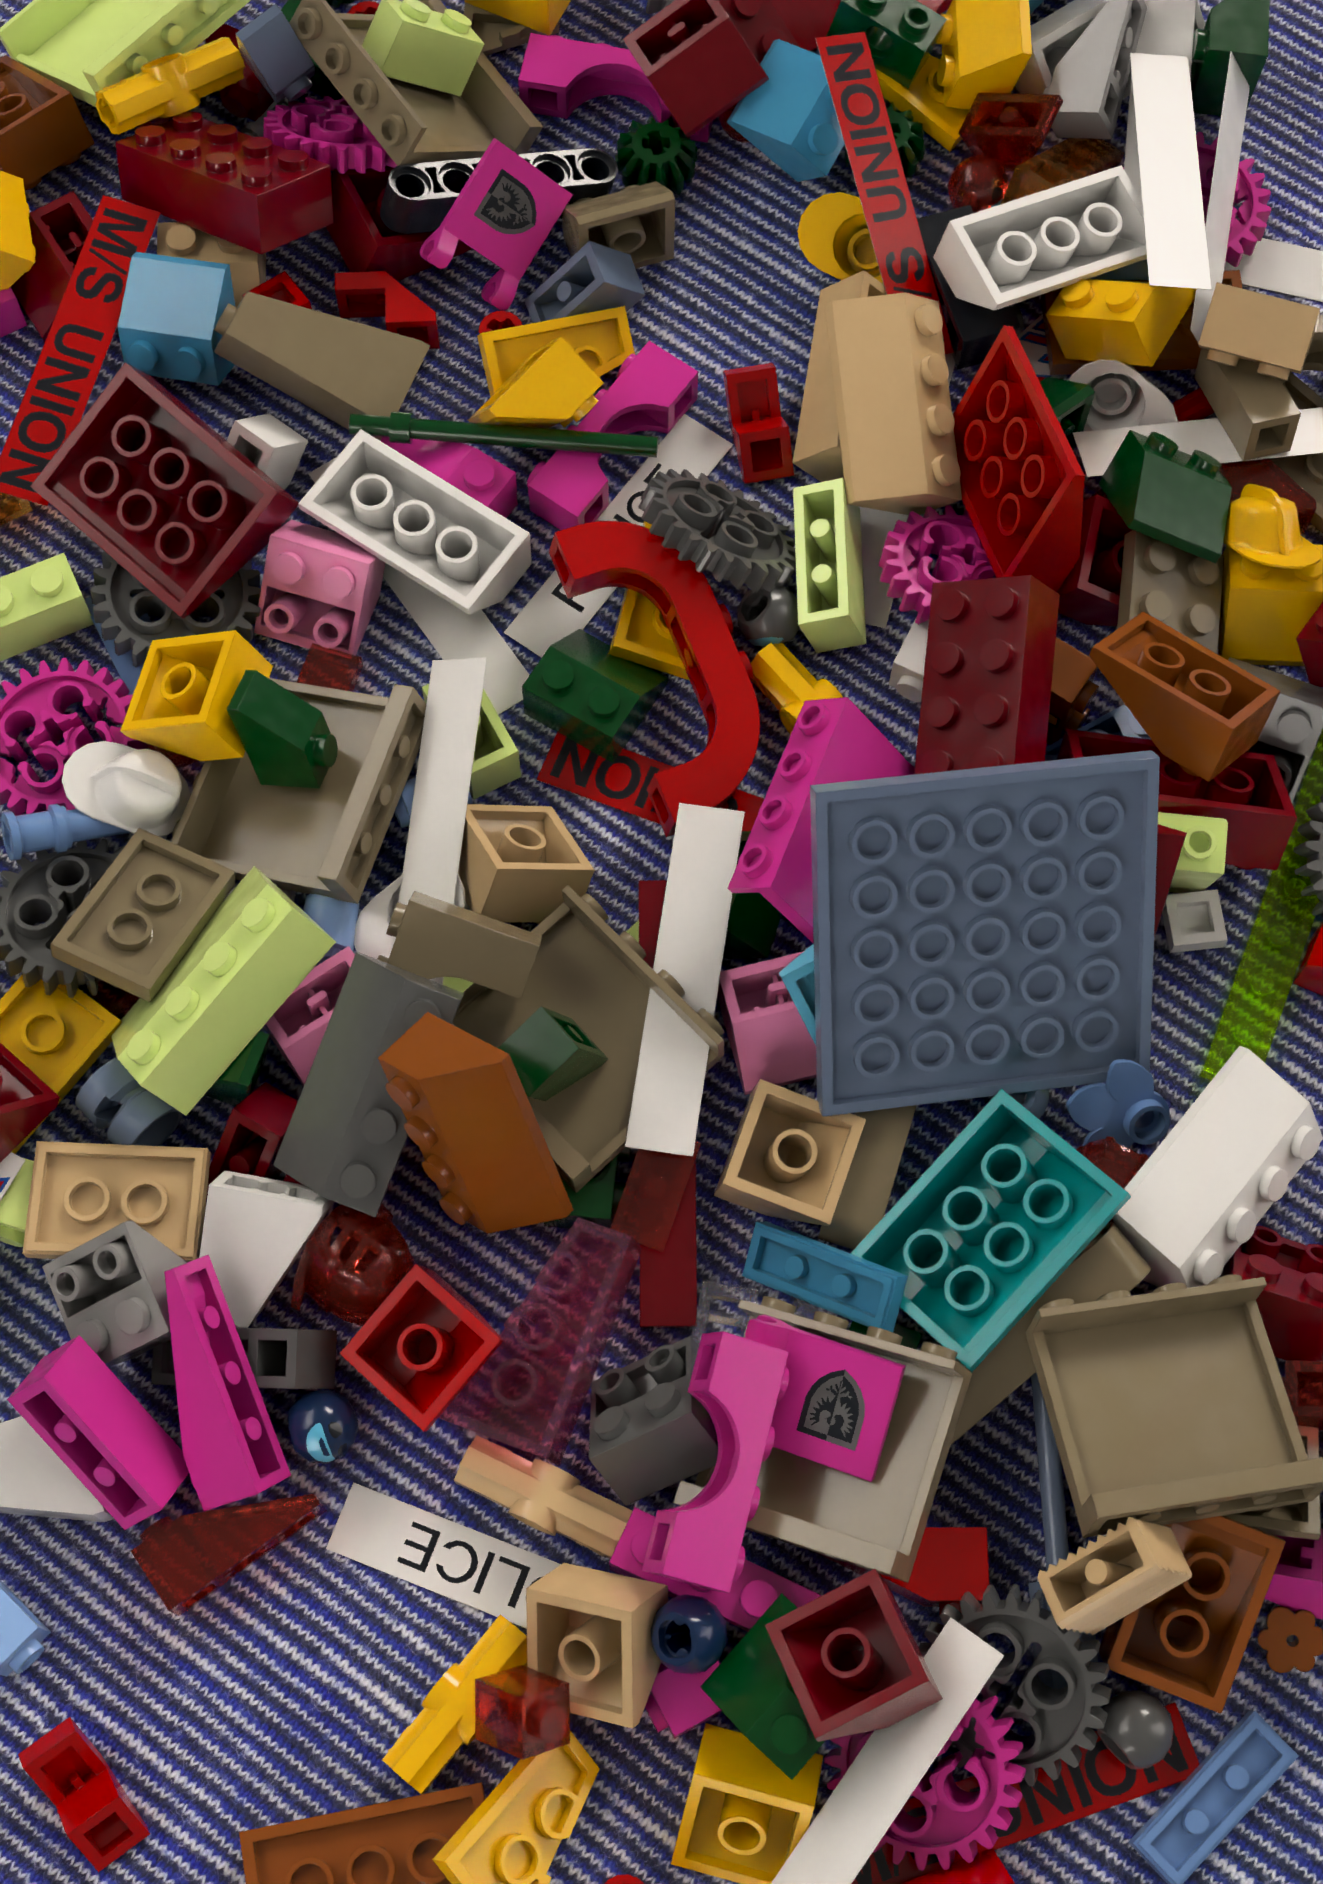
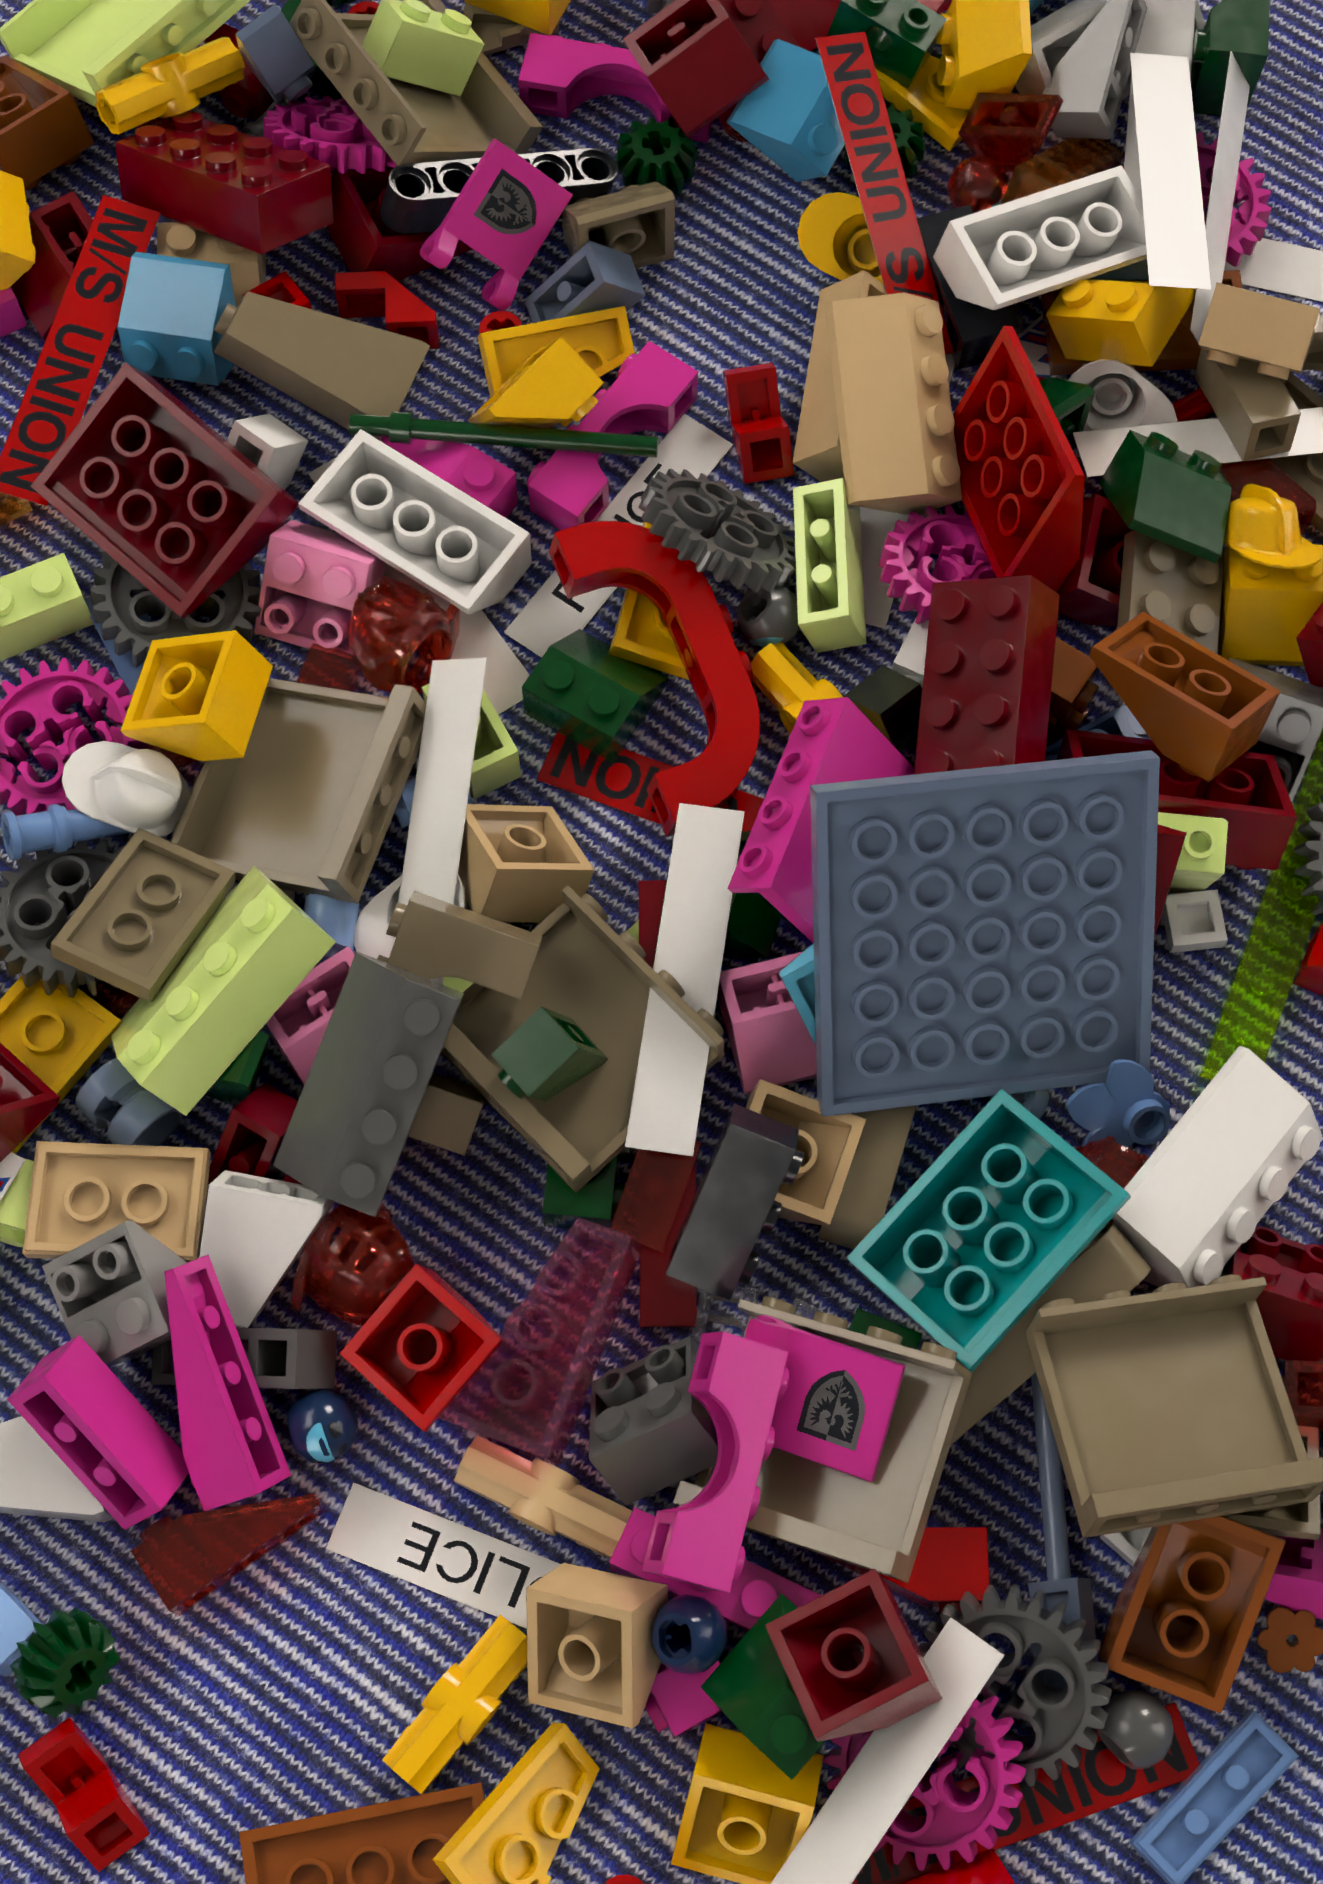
dark green slope [227,670,338,789] -> none
dark orange slope [378,1012,574,1234] -> none
clear red brick [475,1665,570,1760] -> none
dark azure tile [742,1221,908,1332] -> none
tan brick [1037,1516,1192,1635] -> none
none -> dark green gear [10,1607,120,1718]
none -> clear red piece [349,576,460,694]
none -> black brick [665,1104,804,1300]
none -> black brick [844,666,922,753]

